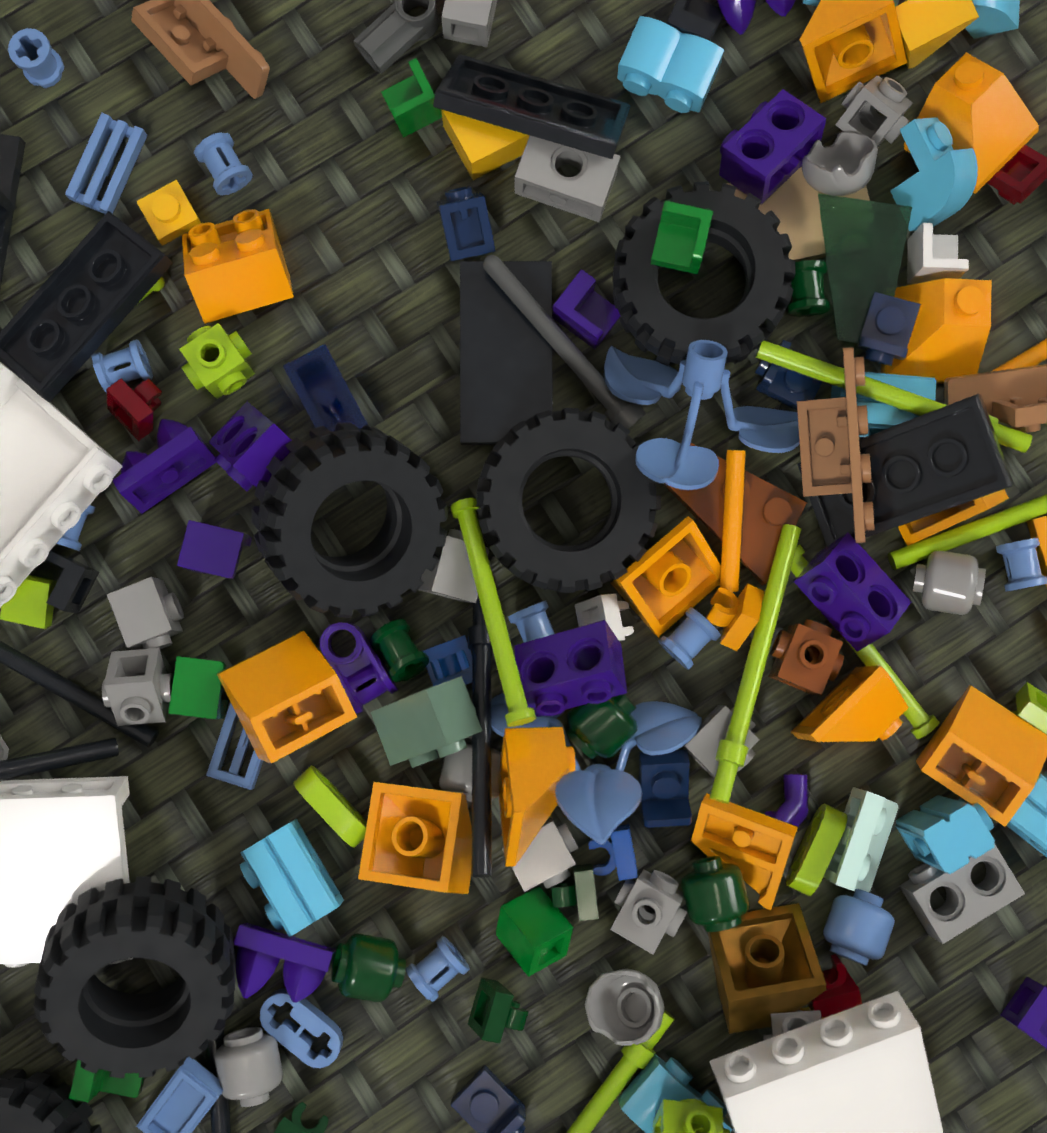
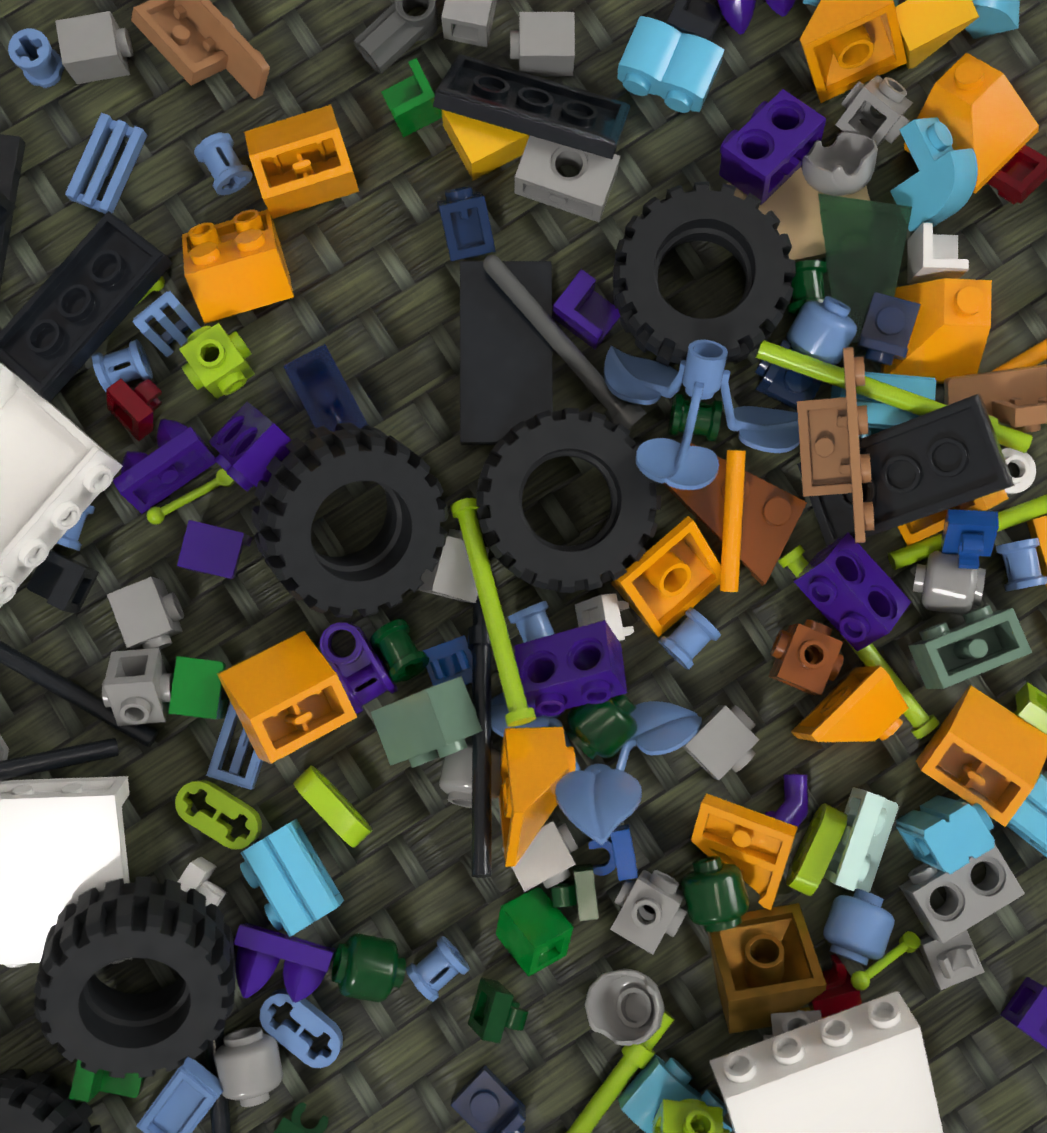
lime tile [0,575,57,629] -> none
yellow plate [136,180,201,246] -> none
light orange slope [358,782,472,894] -> none
dark blue bracket [639,750,692,828] -> none
green panel [651,201,713,274] -> none
light orange tile [706,583,764,651] -> none
lime bar [710,524,801,804] -> none
none -> light grey brick [55,11,133,84]
none -> medium blue tile [132,291,201,357]
none -> lime hinge [146,468,235,525]
none -> lime beam [175,780,262,850]
none -> white tile [178,857,227,907]
none -> light orange slope [244,105,359,219]
none -> light grey brick [510,12,575,76]
none -> dark green bush [668,394,722,441]
none -> medium blue head [786,296,857,365]
none -> lime hinge [851,931,921,991]
none -> sand green brick [908,604,1032,689]
none -> light grey tile [919,930,984,990]
none -> blue tile [941,509,999,569]
none -> white plate [1002,448,1036,494]

